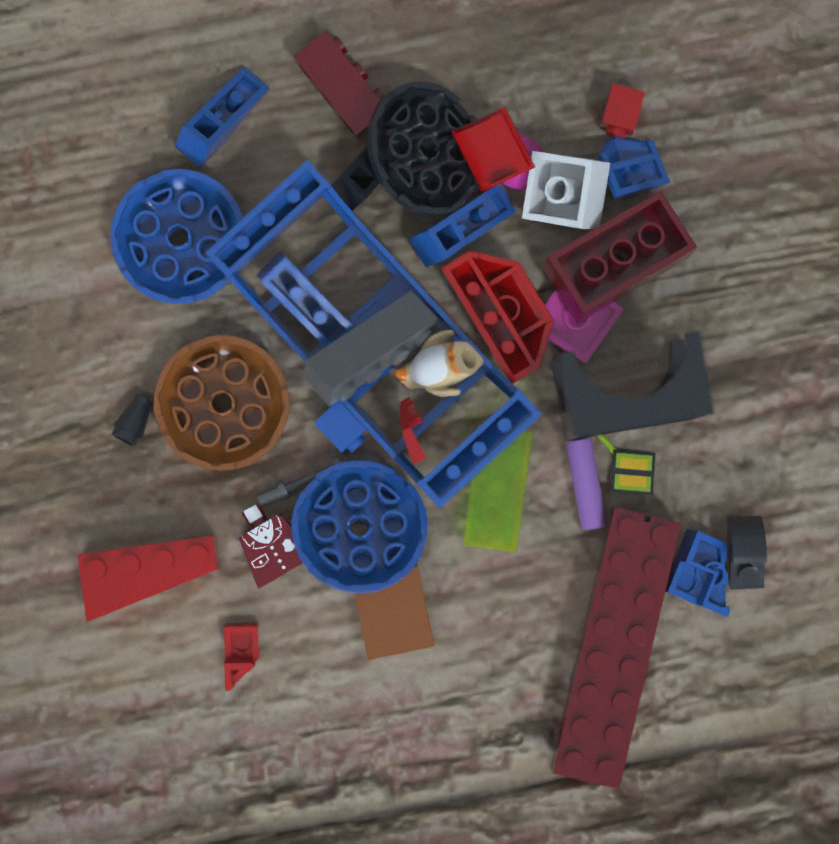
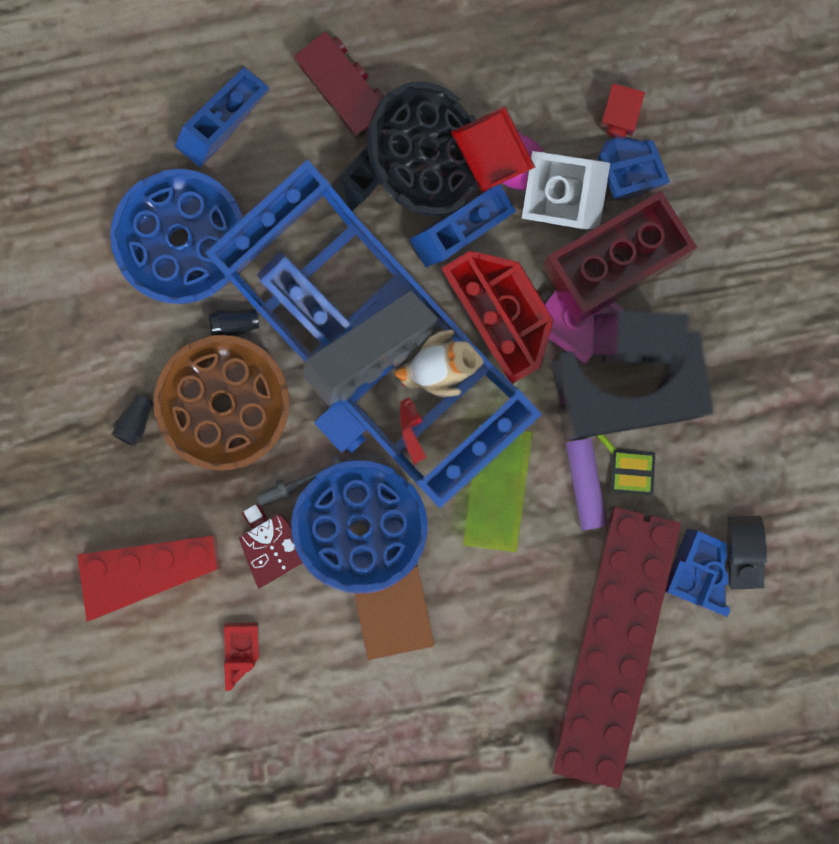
none -> black cone [209,309,259,337]
none -> black piece [593,311,689,364]

